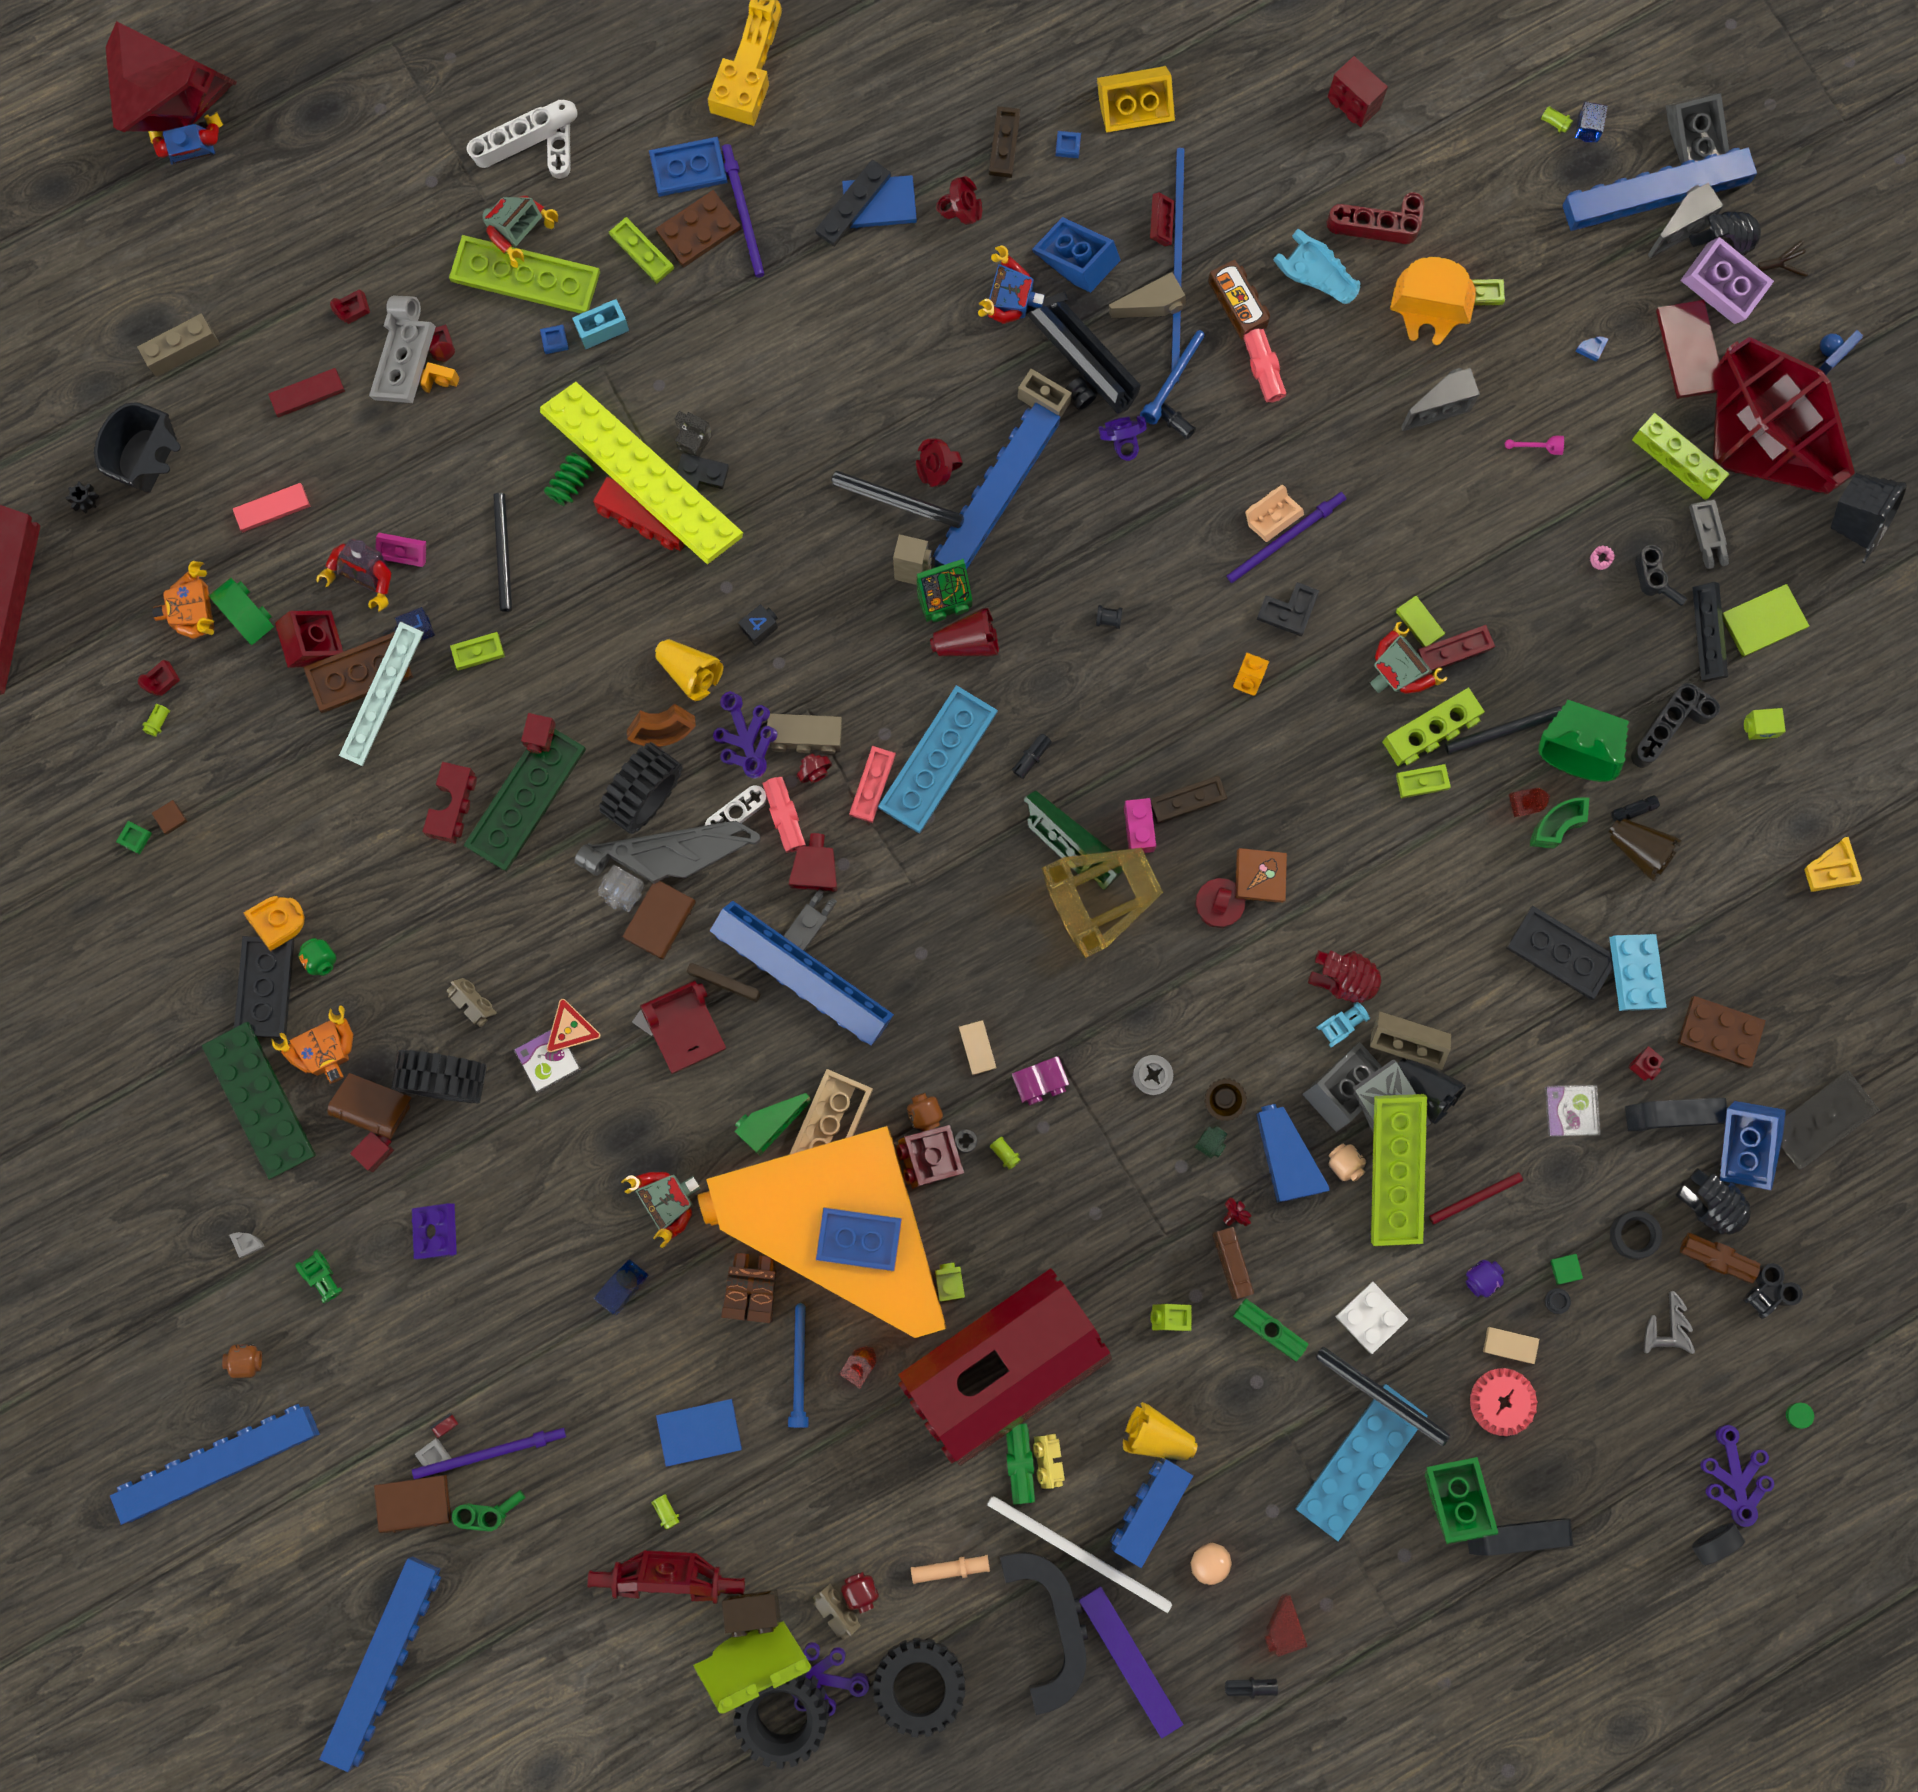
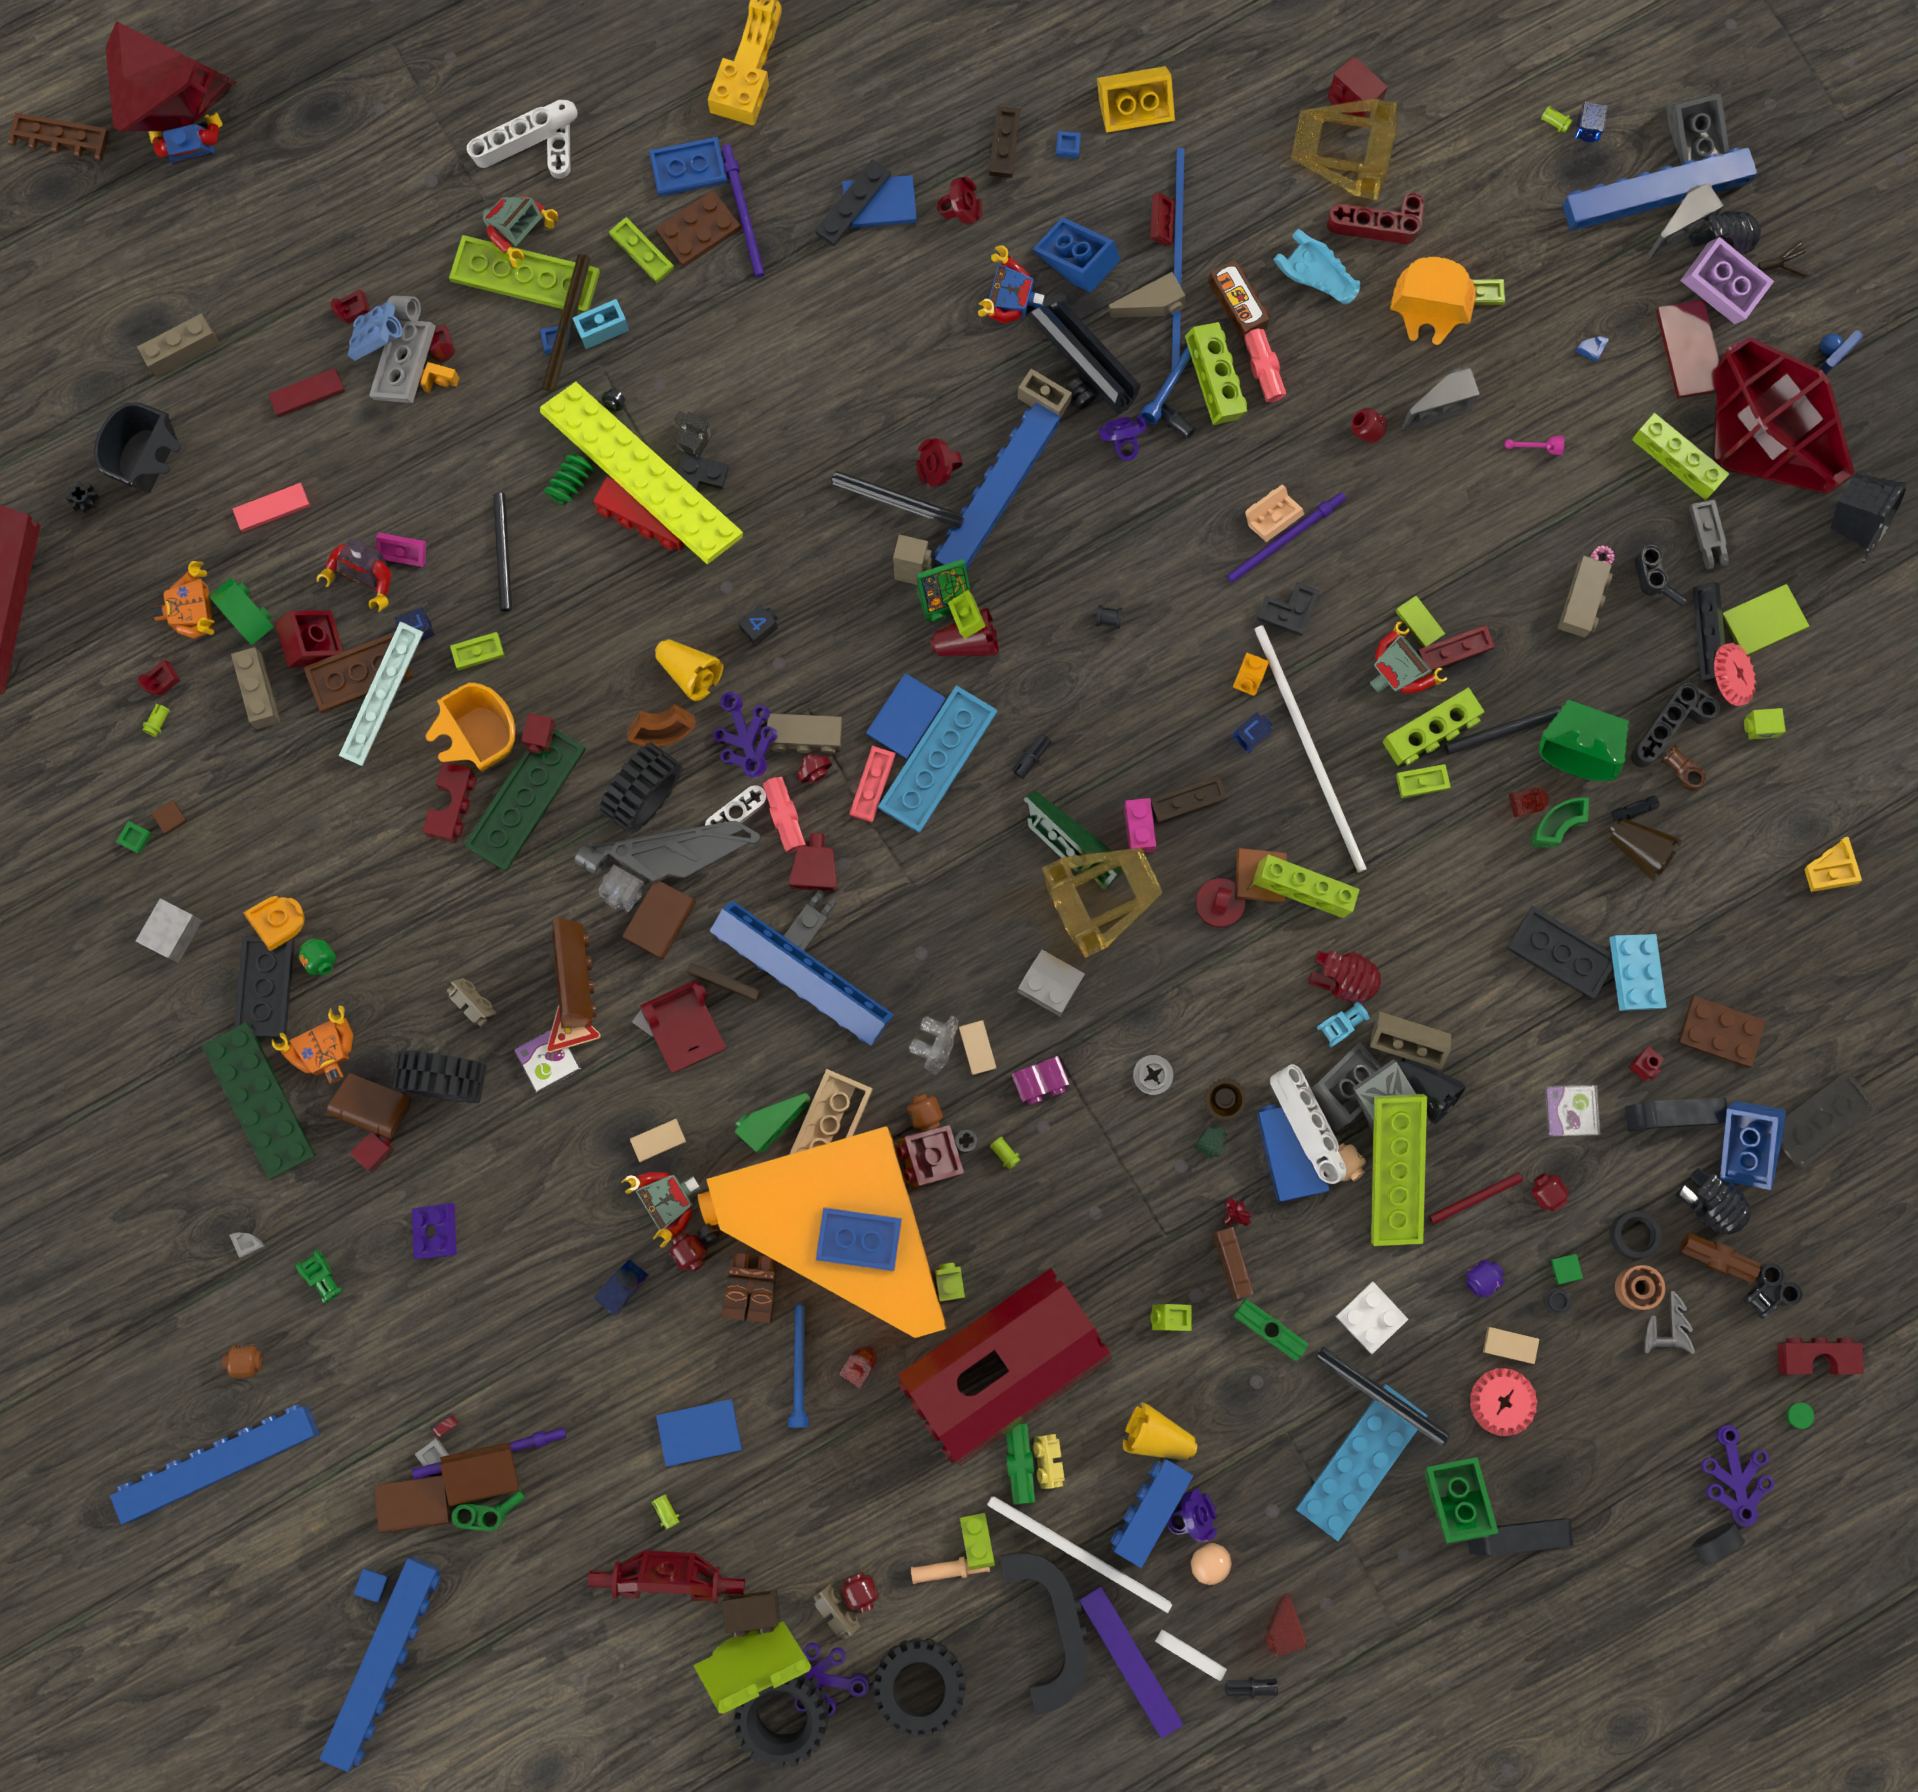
none -> reddish brown hinge [8,112,109,161]
none -> flat silver piece [136,899,202,963]
none -> dark tan brick [231,647,281,729]
none -> medium blue plate [348,301,402,361]
none -> blue tile [354,1568,389,1602]
none -> light orange piece [426,683,515,772]
none -> reddish brown piece [440,1442,519,1506]
none -> dark brown axle [542,254,591,392]
none -> reddish brown slope [552,917,597,1029]
none -> black plate [602,389,625,411]
none -> tan tile [630,1119,686,1163]
none -> dark red head [670,1233,707,1272]
none -> black plate [697,1224,722,1246]
none -> blue tile [866,673,946,760]
none -> clear connector [910,1015,958,1075]
none -> lime plate [948,590,985,639]
none -> lime plate [960,1513,995,1571]
none -> light grey slope [1017,950,1085,1017]
none -> white beam [1155,1630,1227,1681]
none -> dark purple tile [1167,1489,1217,1543]
none -> lime brick [1185,322,1247,425]
none -> clear blue brick [1233,712,1273,754]
none -> lime brick [1252,854,1360,918]
none -> white piece [1254,625,1367,873]
none -> white piece [1270,1064,1347,1184]
none -> clear yellow windscreen [1291,99,1398,200]
none -> dark red head [1351,408,1387,444]
none -> dark red head [1531,1173,1569,1212]
none -> dark tan brick [1557,556,1613,638]
none -> nougat piece [1615,1265,1665,1310]
none -> reddish brown connector [1660,744,1707,791]
none -> coral gear [1714,643,1757,706]
none -> dark red arch [1777,1338,1864,1374]

